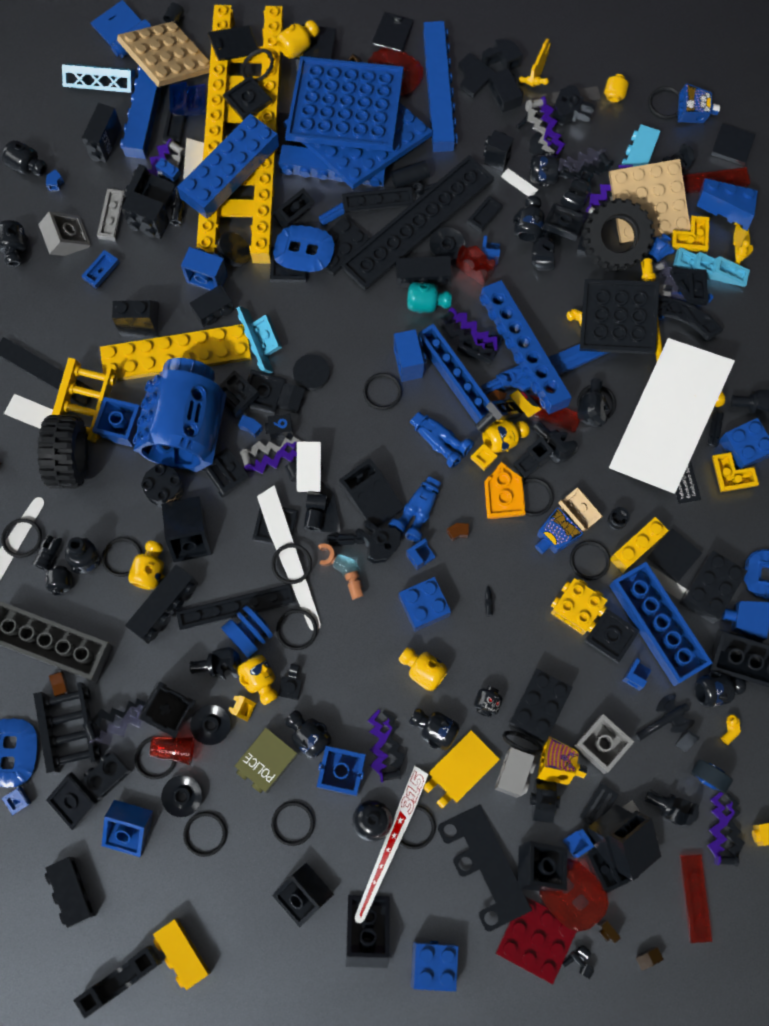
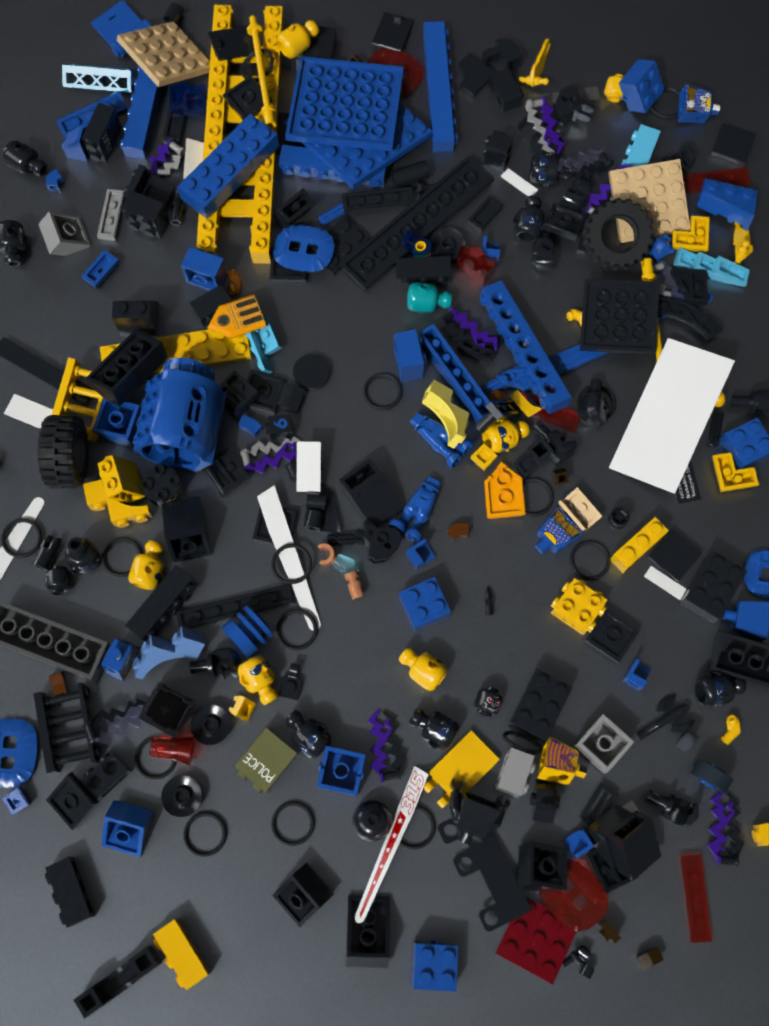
blue piece [155,157,181,182] -> none
black tile [217,232,251,267] -> none
blue brick [609,562,712,686] -> none
none -> blue plate [56,91,127,137]
none -> blue slope [62,126,89,162]
none -> yellow arch [83,479,152,528]
none -> black slope [85,330,168,407]
none -> yellow brick [97,455,146,504]
none -> blue torso [101,638,141,681]
none -> medium blue arch [132,626,205,679]
none -> light orange tile [207,294,266,339]
none -> clear orange arm [227,269,243,295]
none -> yellow bar [247,15,276,129]
none -> clear blue piece [401,229,432,258]
none -> light yellow arch [422,380,469,449]
none -> black torso [449,779,511,844]
none -> dark brown piece [551,468,569,485]
none -> blue brick [619,59,665,113]

